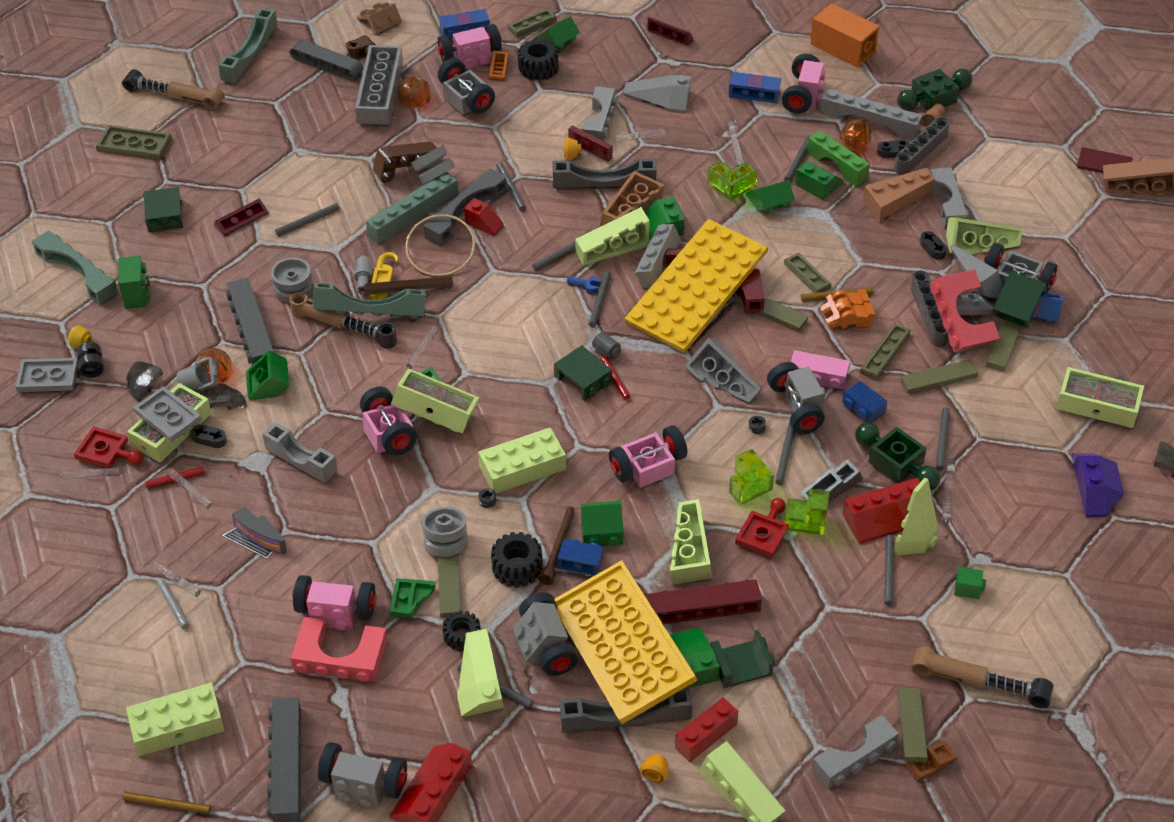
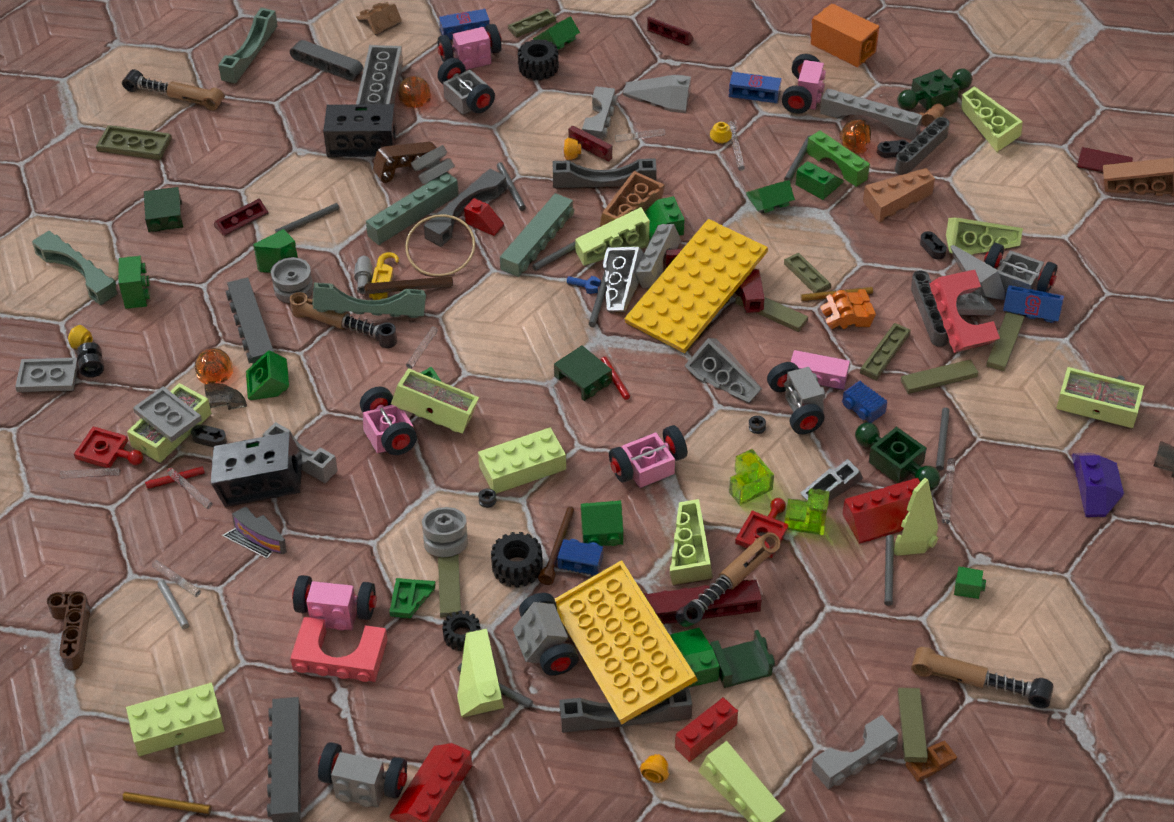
clear smoke brick [126,361,163,402] -> none
light grey piece [177,357,218,391] -> none
reddish brown piece [346,35,376,61] -> none
orange slope [489,51,509,80] -> none
dark grey brick [592,332,621,359] -> none
clear neon green brick [708,160,757,201] -> none
dark grey bar [775,422,794,485] -> none
light grey arch [930,167,969,229] -> none
dark green panel [993,271,1046,328] -> none
none -> reddish brown beam [47,591,91,671]
none -> black piece [211,432,302,507]
none -> green slope [253,229,298,273]
none -> black piece [323,104,397,157]
none -> sand green brick [500,193,574,277]
none -> light grey wedge [603,247,644,312]
none -> piece [676,532,780,627]
none -> yellow cone [710,122,733,144]
none -> yellowish green wedge [961,86,1023,152]

